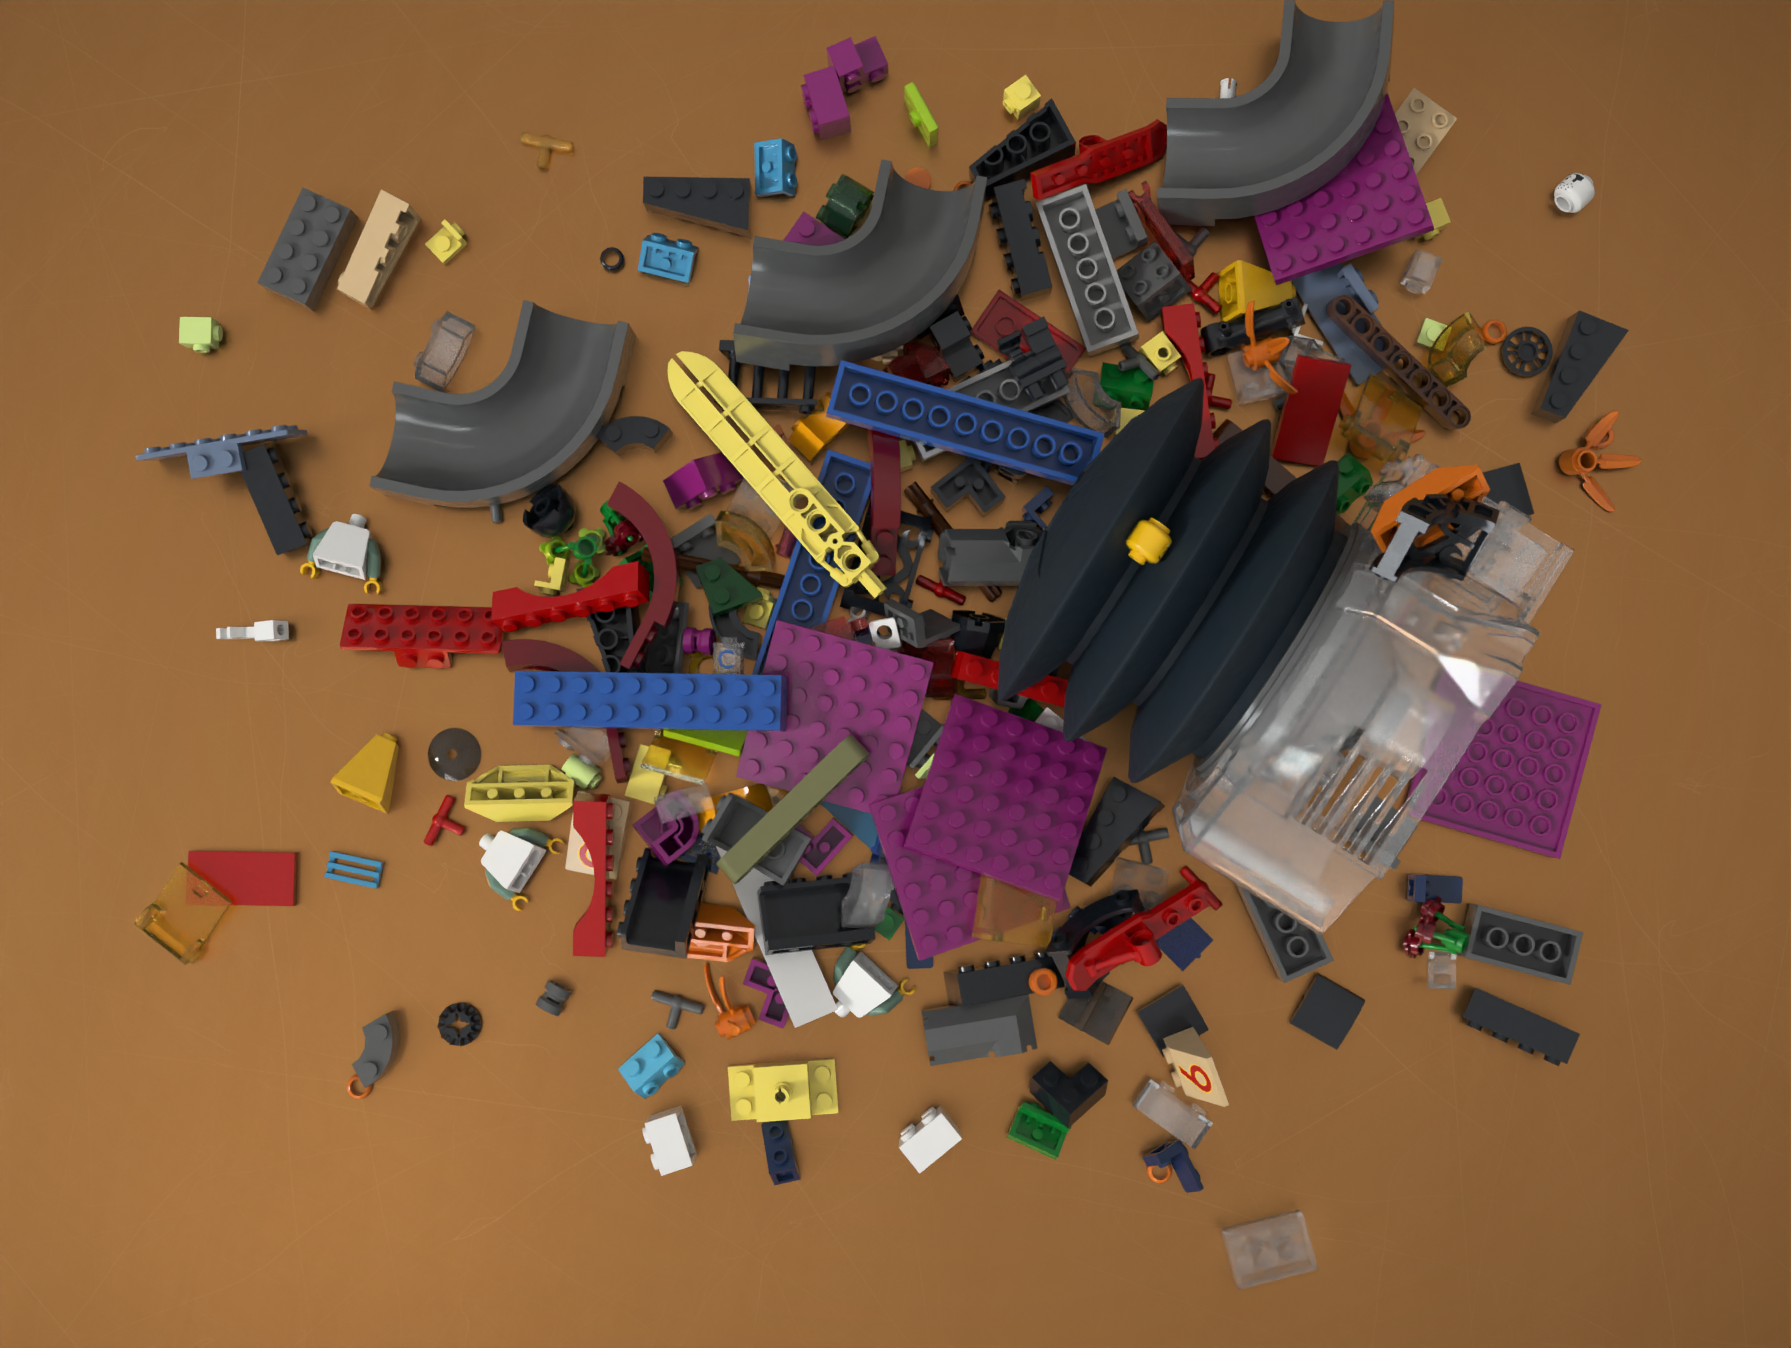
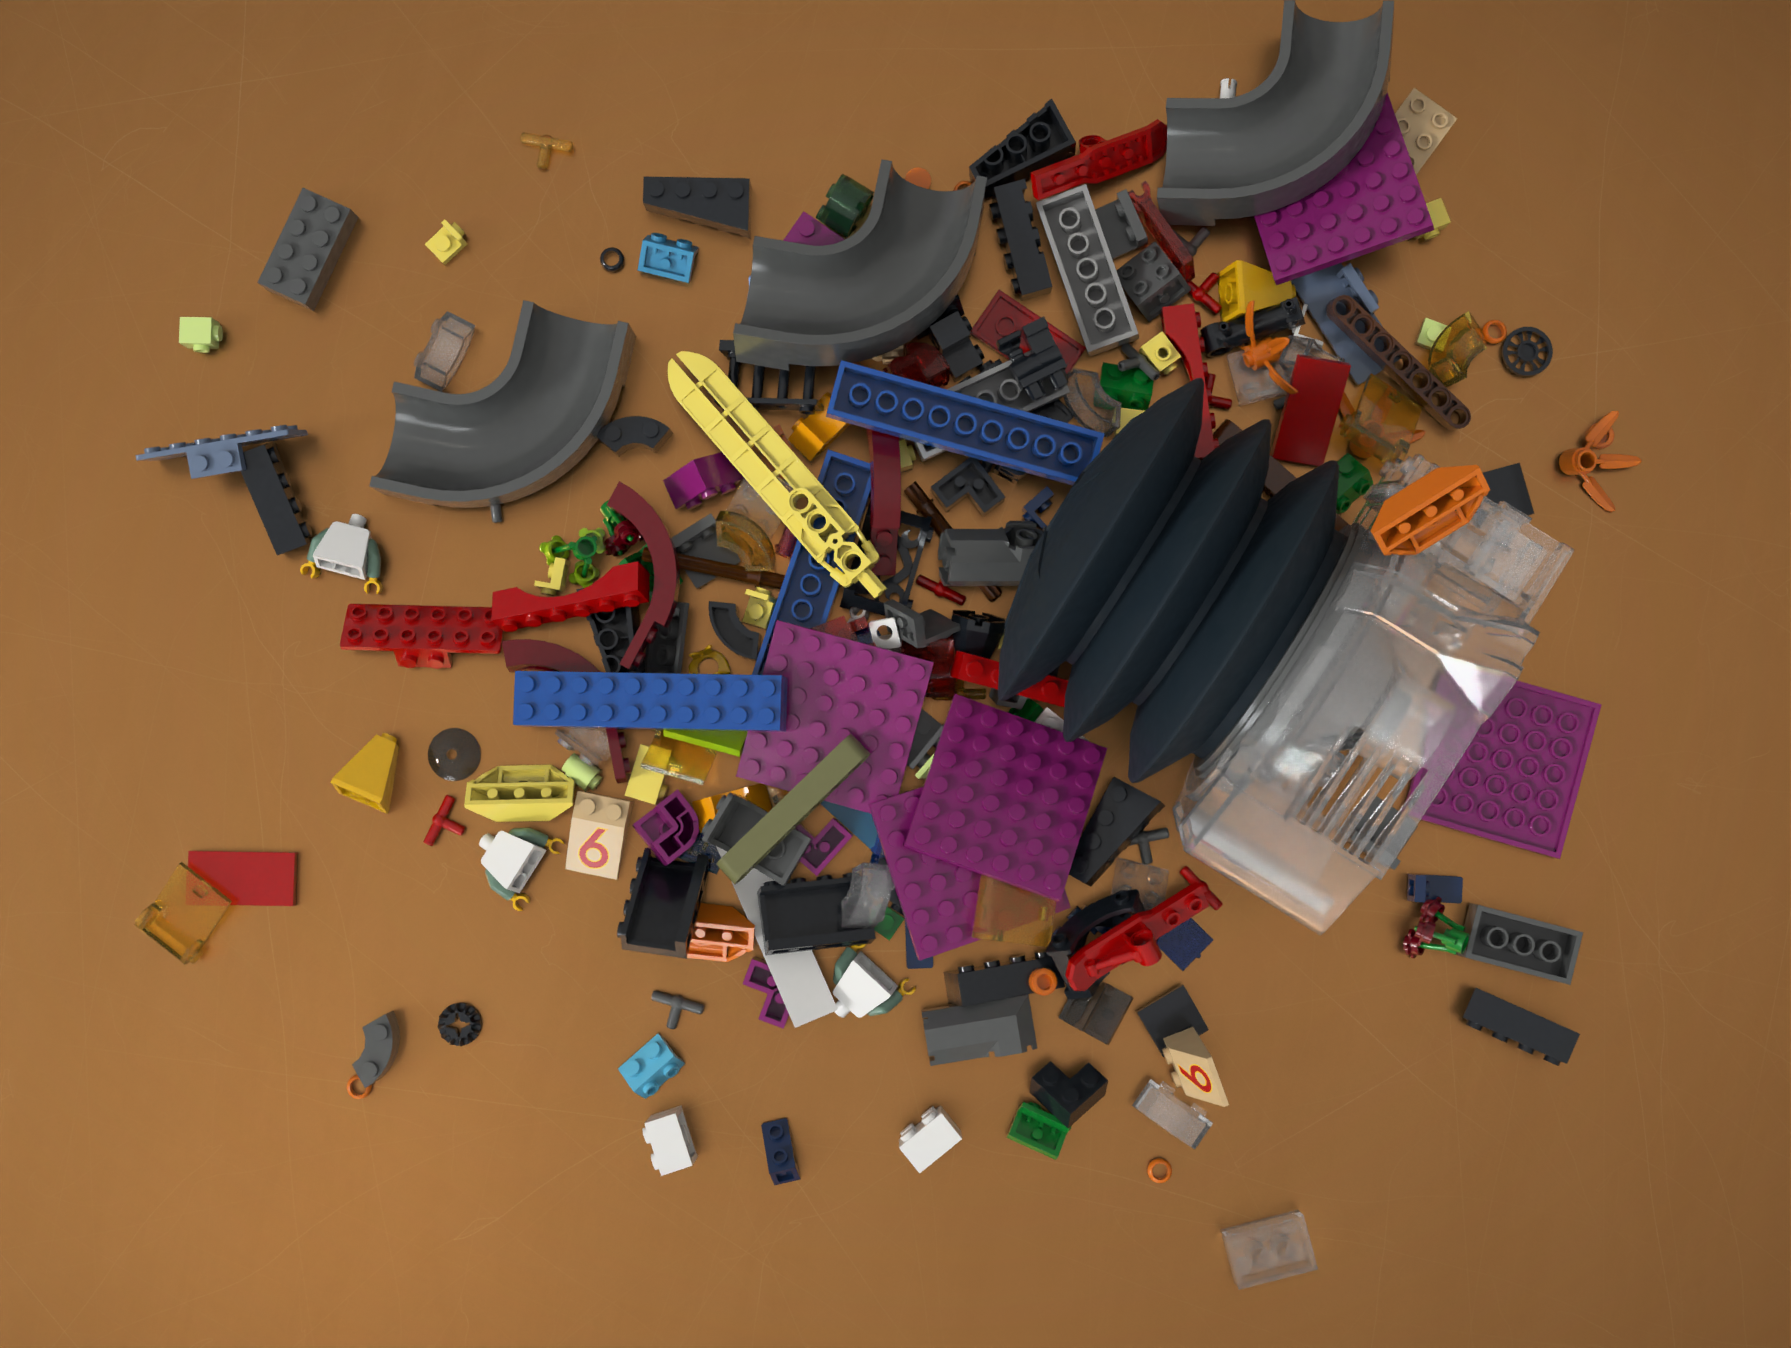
white piece [216,620,289,641] -> none
dark azure tile [324,851,384,889] -> none
tan wedge [337,189,421,309] -> none
black cylinder [523,484,576,538] -> none
dark grey wheel [535,980,572,1016] -> none
red arch [573,793,614,957] -> none
clear plate [654,782,714,825] -> none
magenta wheel [683,627,716,655] -> none
dark green wing [695,557,763,617] -> none
orange plant [704,963,756,1040] -> none
clear brick [713,637,744,675] -> none
light yellow brick [728,1058,839,1122] -> none
dark azure bracket [754,138,797,197] -> none
magenta brick [801,66,851,141] -> none
magenta brick [826,36,888,93] -> none
lime plate [904,82,939,148] -> none
light yellow brick [1002,75,1041,120] -> none
yellow head [1126,518,1172,565] -> none
dark blue bracket [1143,1140,1204,1193] -> none
dark grey brick [1234,861,1334,983] -> none
black slope [1290,973,1365,1050] -> none
black fence [1369,494,1500,583] -> none
clear brick [1400,249,1442,294] -> none
clear brick [1428,952,1457,989] -> none
black wedge [1531,310,1629,423] -> none
white head [1554,173,1595,213] -> none

